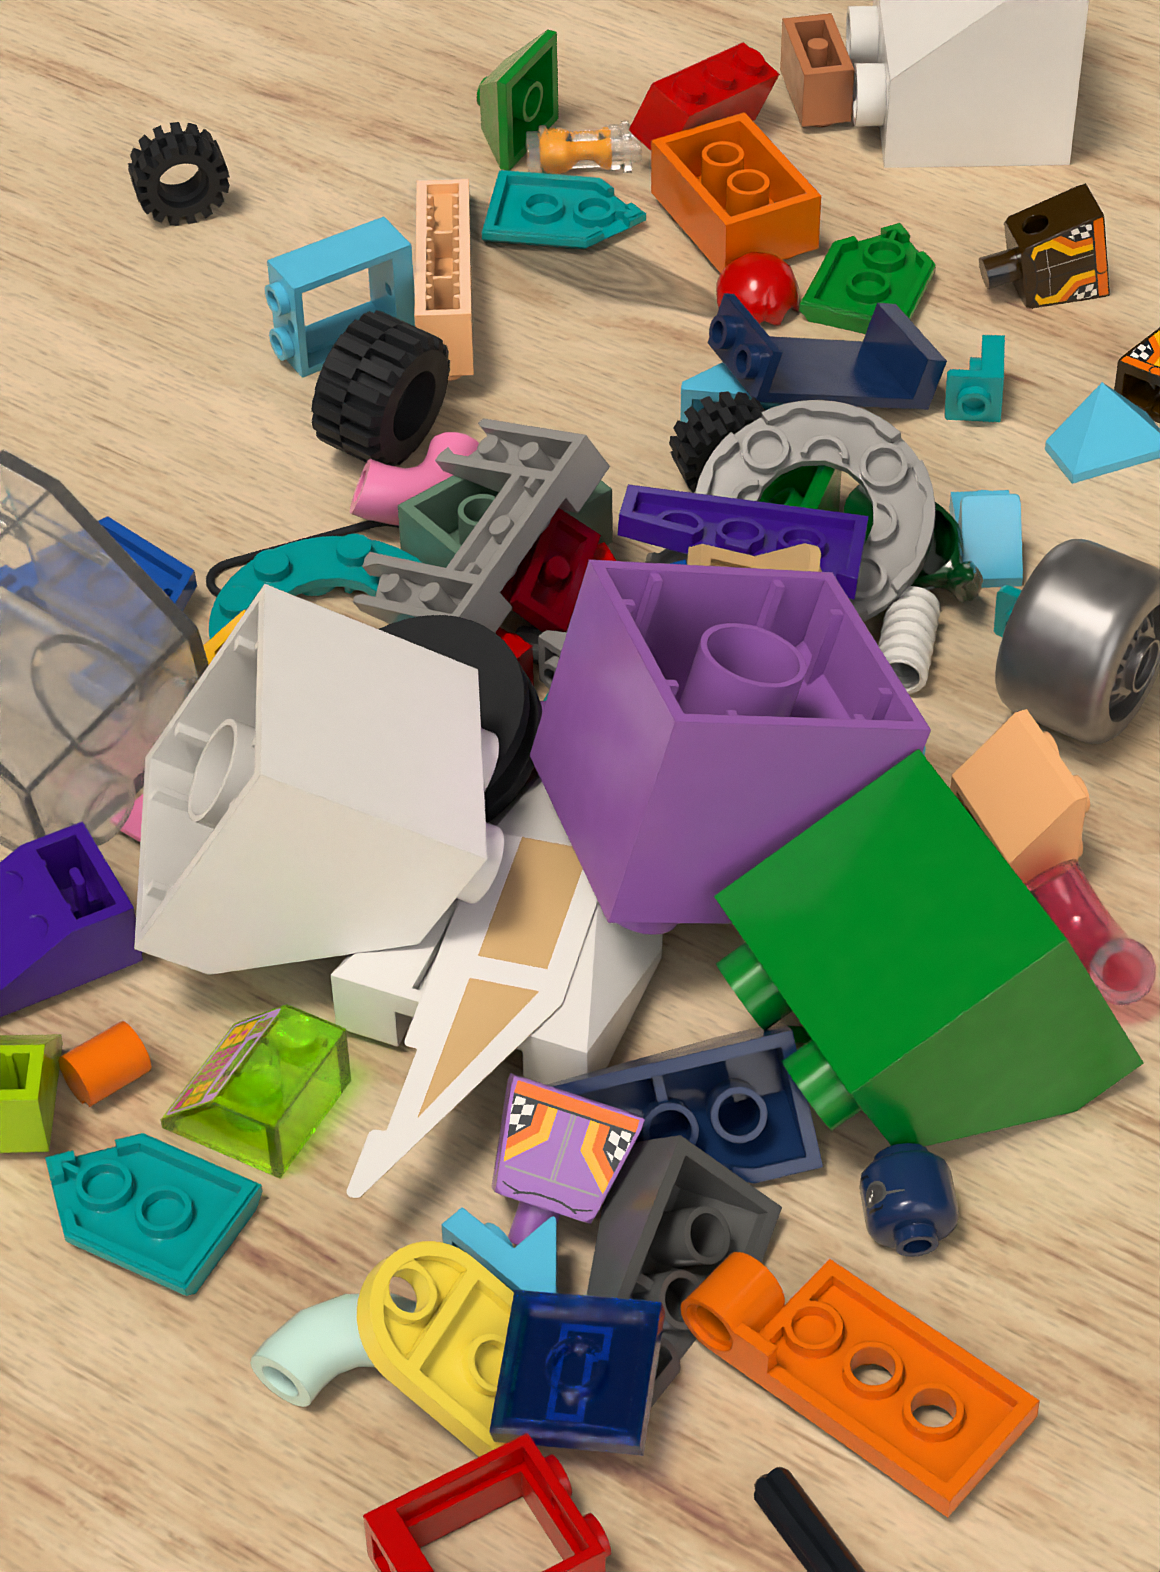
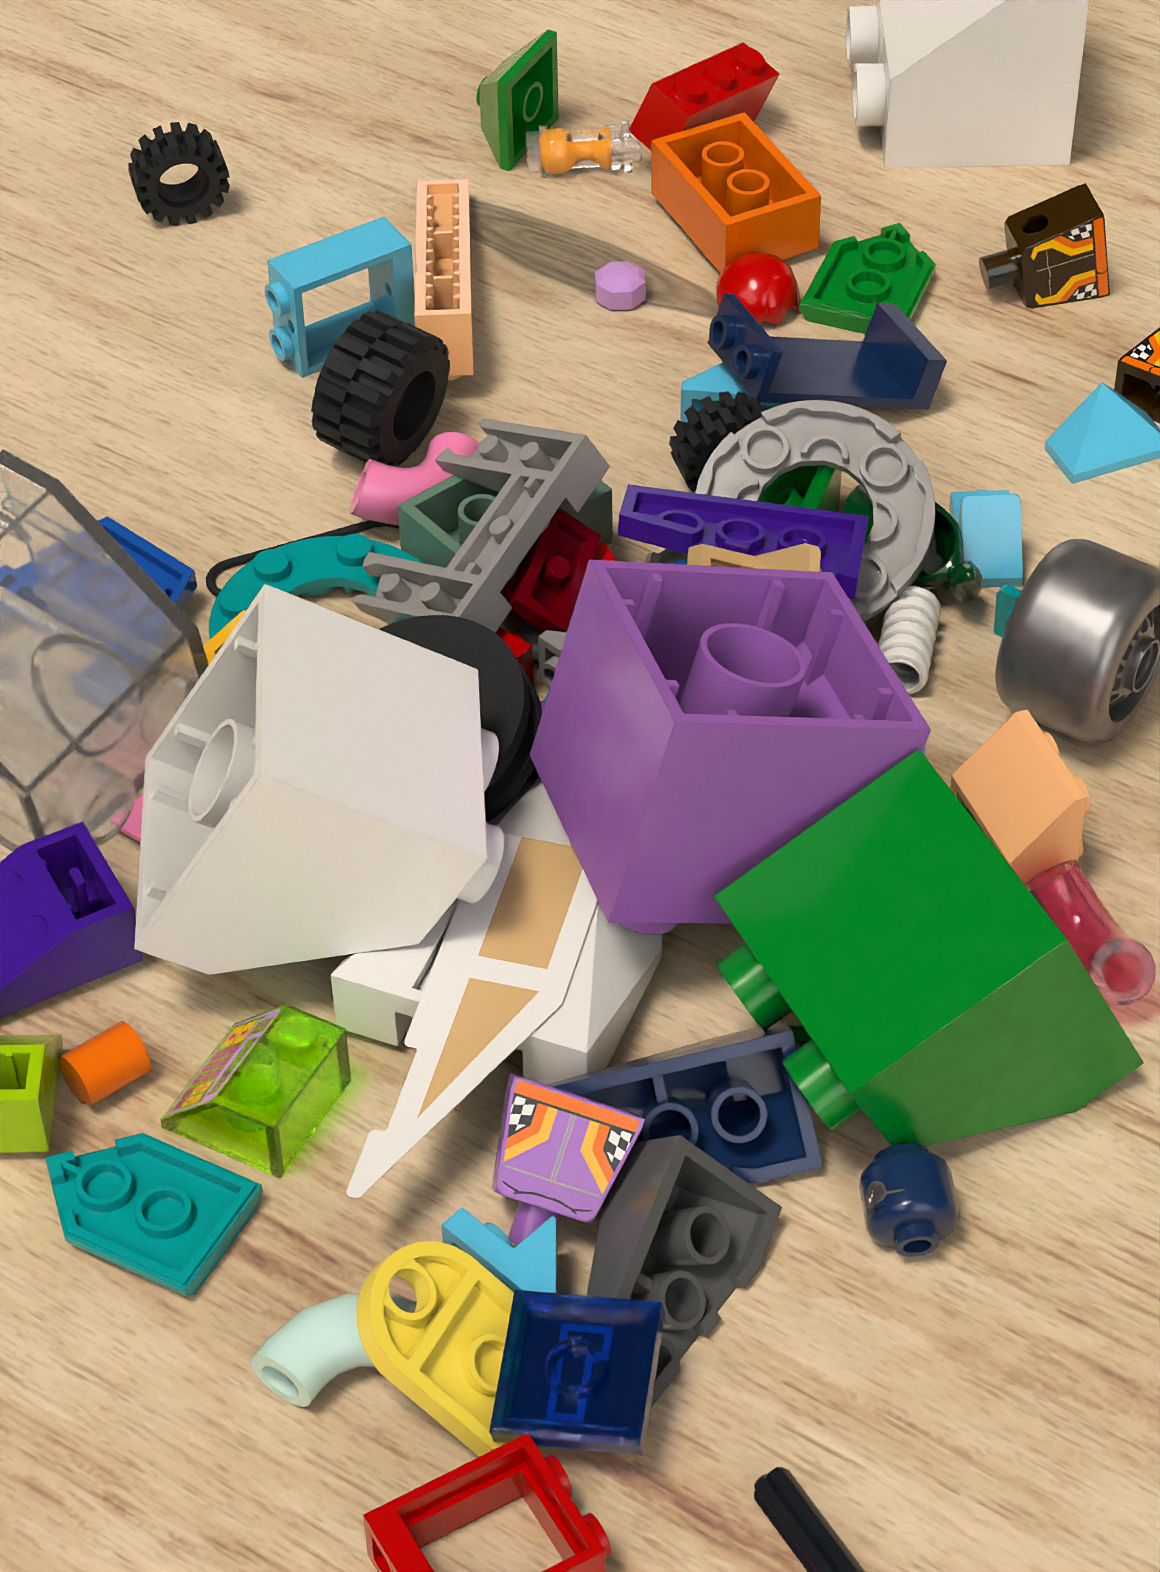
teal tile [482,170,646,250] -> none
orange hinge [680,1252,1040,1518] -> none
nougat brick [780,13,854,127] -> none
teal bracket [945,335,1005,422] -> none
none -> lavender tile [595,261,646,311]

